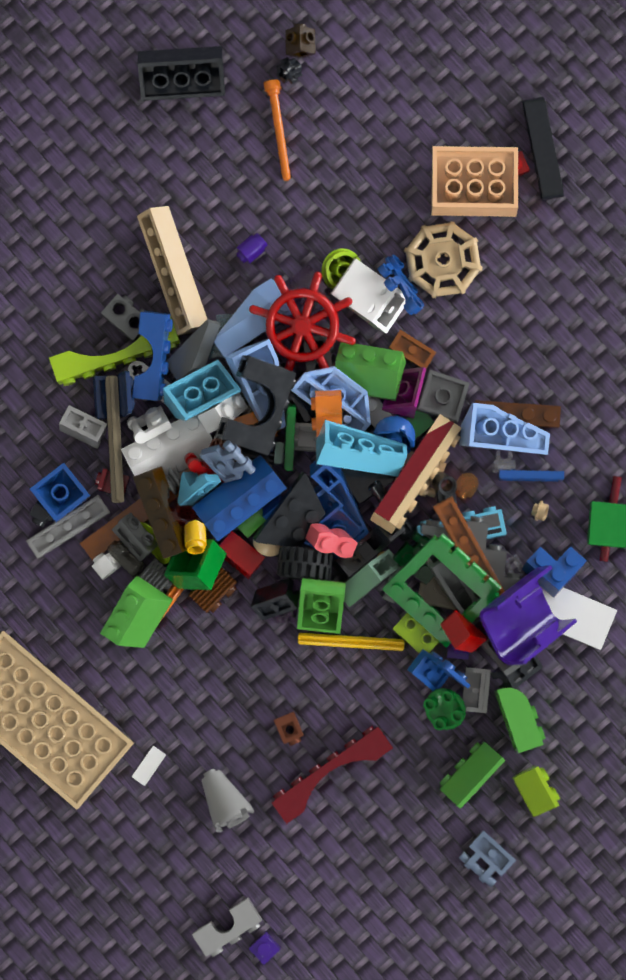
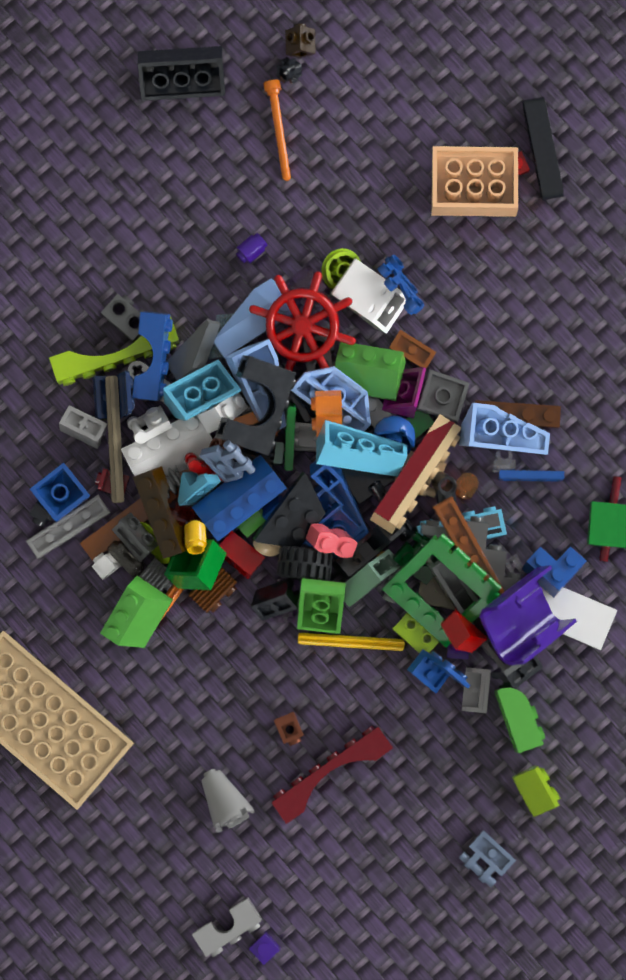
white sticker [132,746,166,786] -> none
tan brick [137,206,208,335] -> none
tan plate [404,221,483,299] -> none
green dish [423,688,466,730] -> none
bright green slope [439,741,505,809] -> none
tan plate [532,501,549,521] -> none

